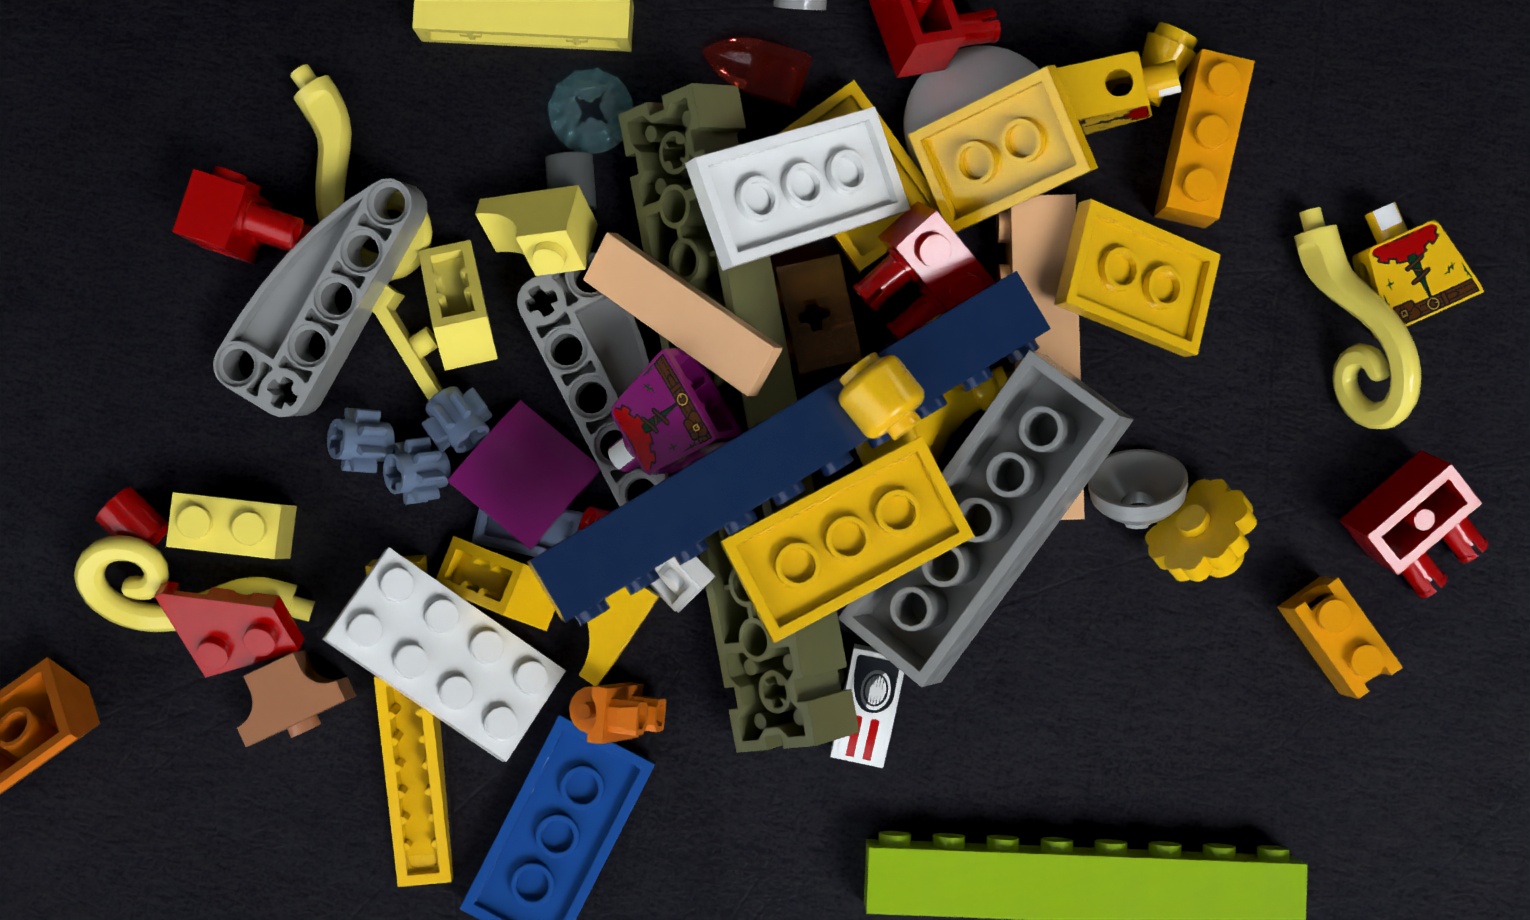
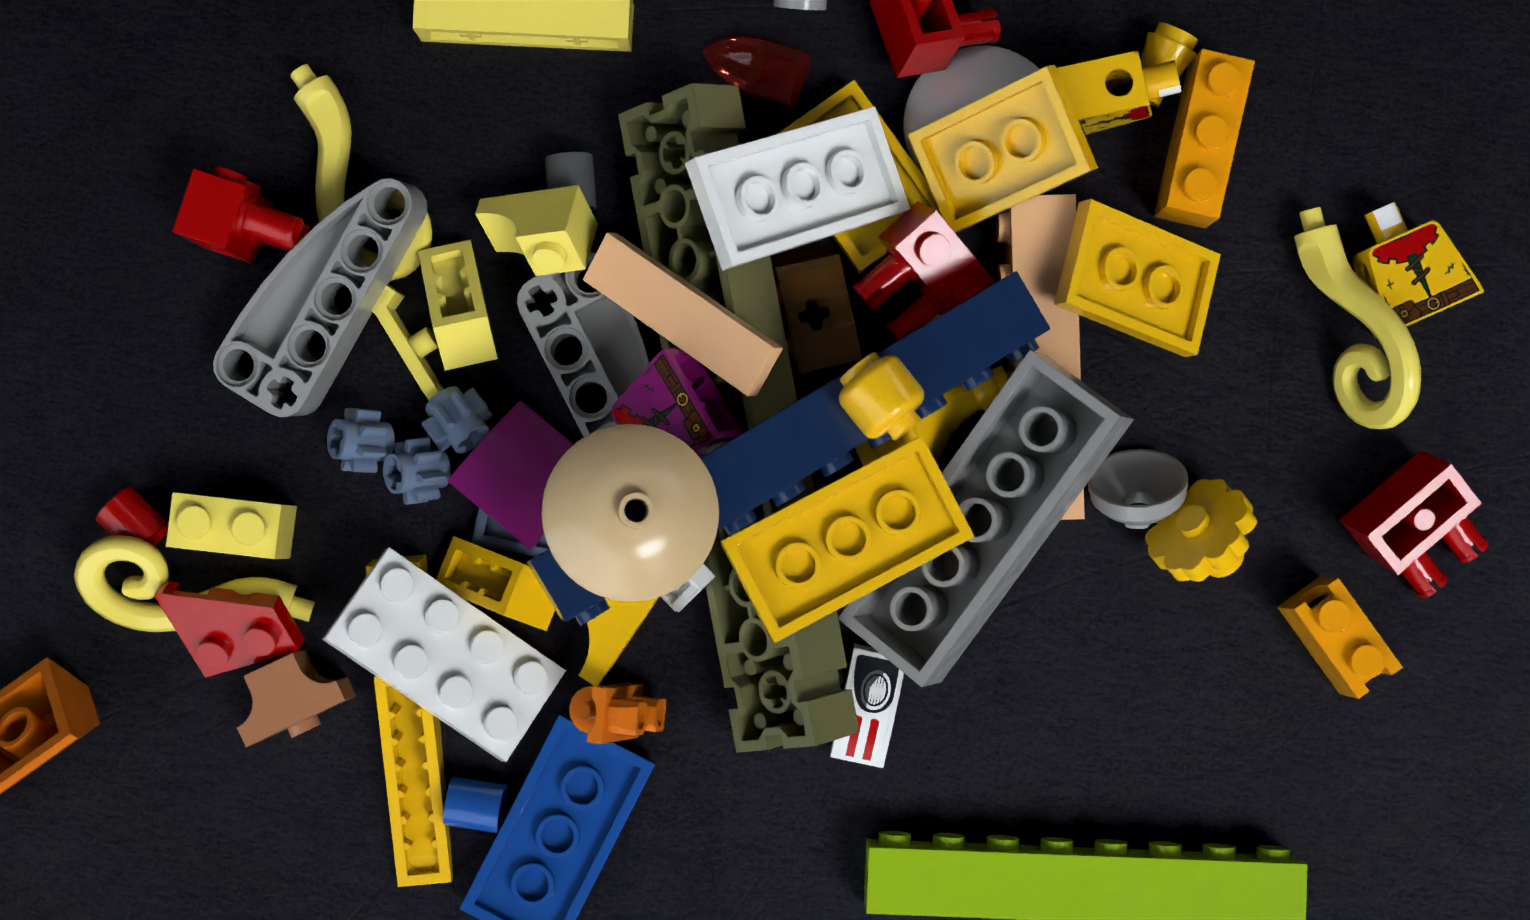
clear light blue gear [548,67,633,154] -> none
none -> blue beam [443,777,507,833]
none -> tan dish [541,424,719,602]

